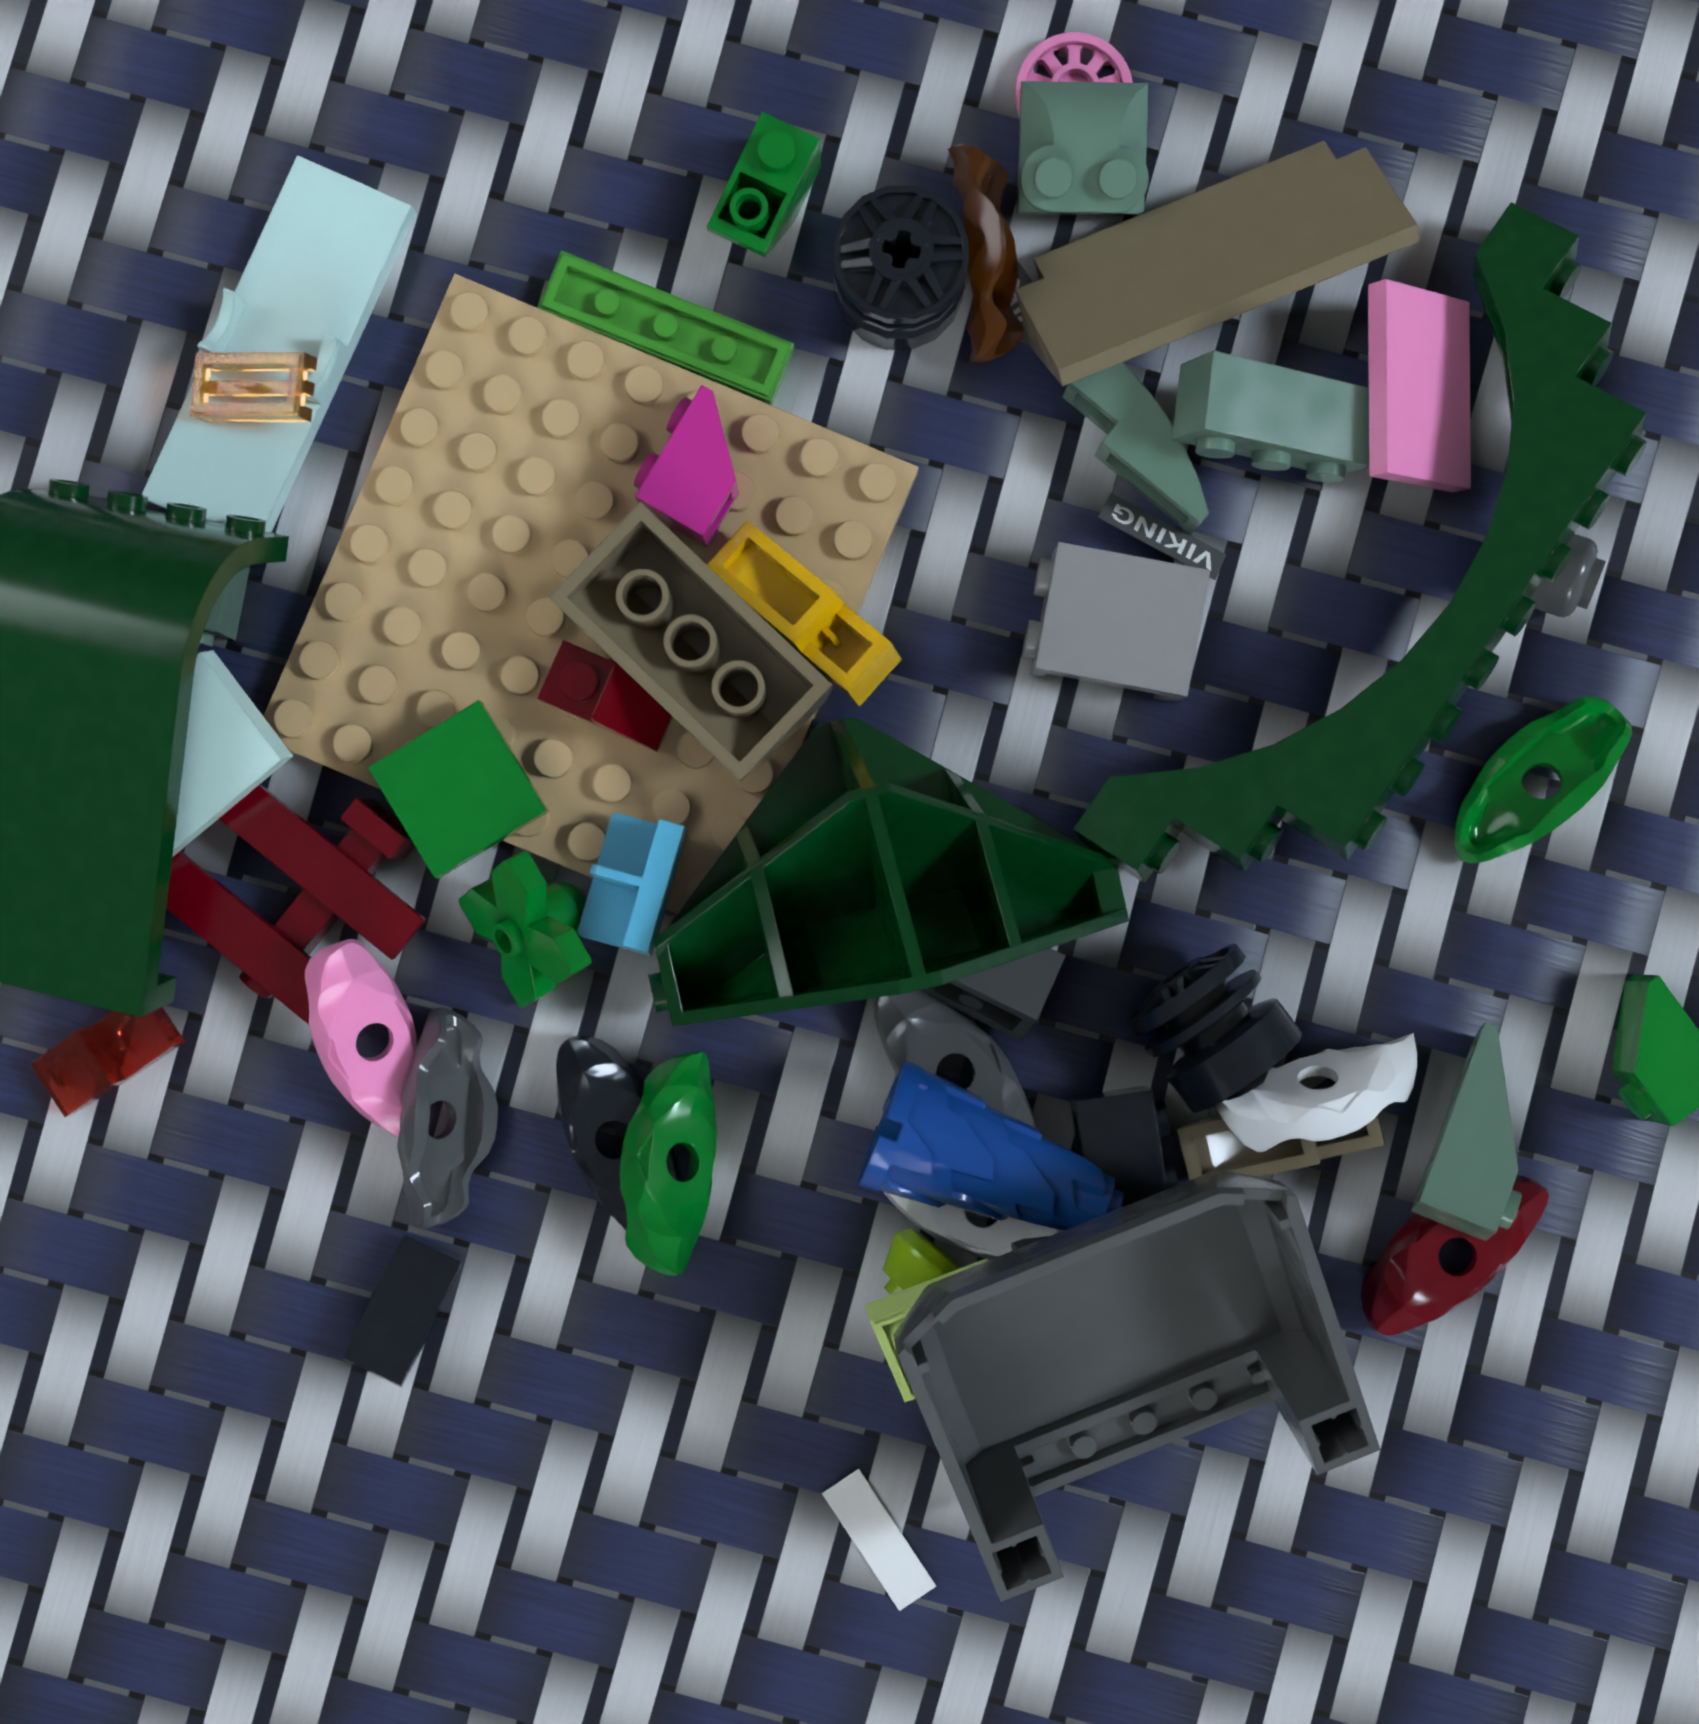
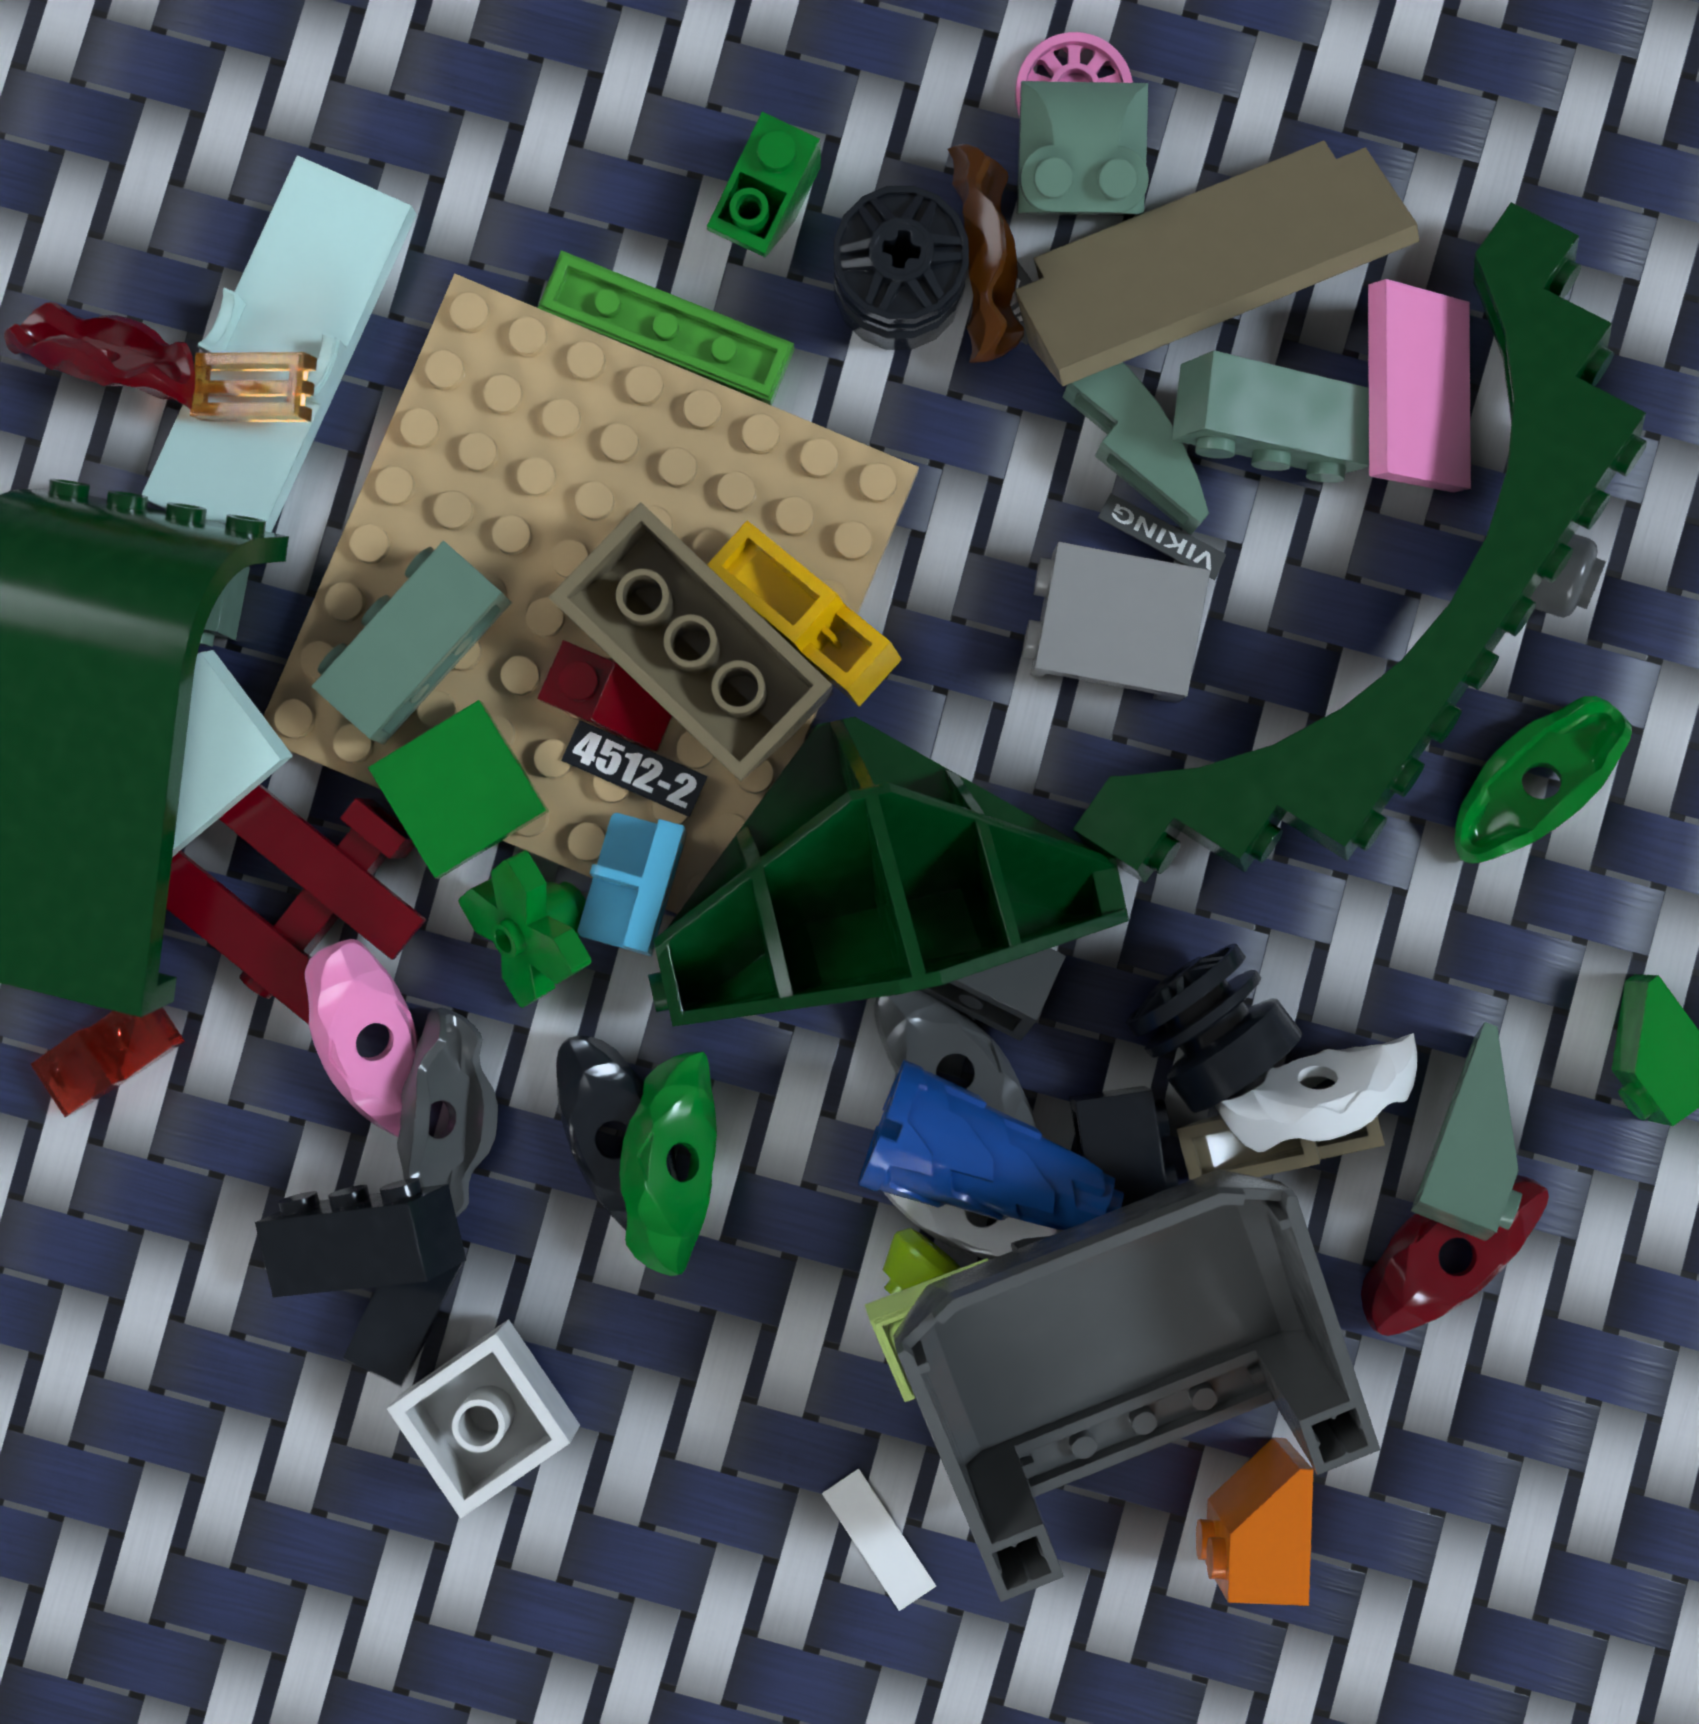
dark pink slope [634,385,739,548] -> none
none -> dark red piece [4,302,196,410]
none -> black brick [255,1178,466,1298]
none -> sand green brick [311,540,512,745]
none -> white brick [387,1319,580,1519]
none -> black sticker [561,720,708,817]
none -> orange slope [1196,1437,1314,1606]

